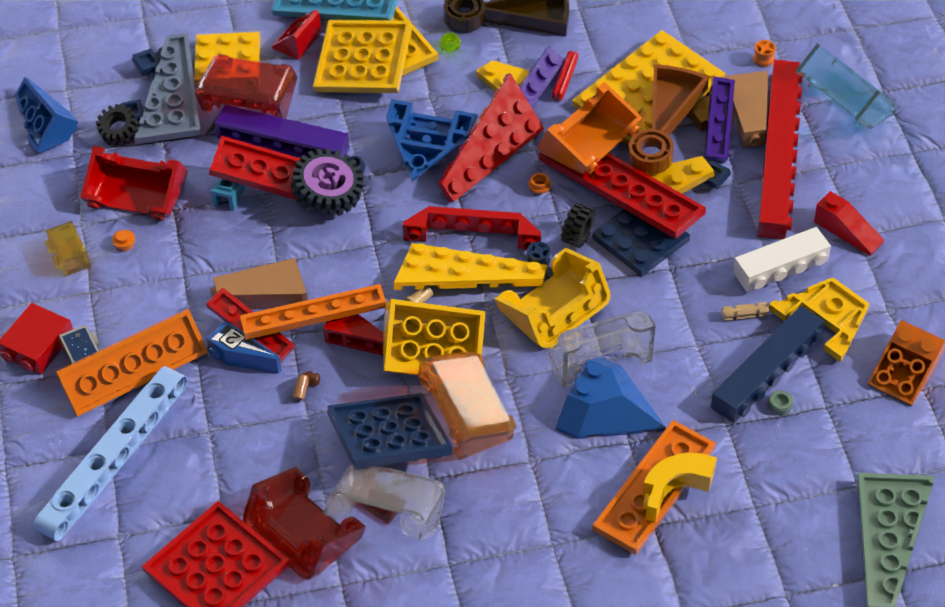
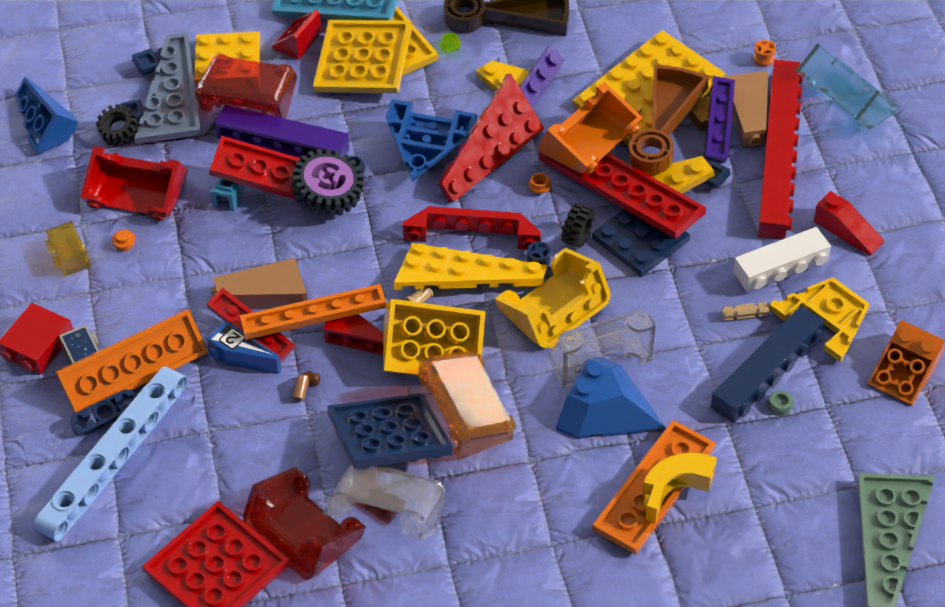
red axle [552,50,579,101] -> none
none -> dark blue beam [71,389,137,436]

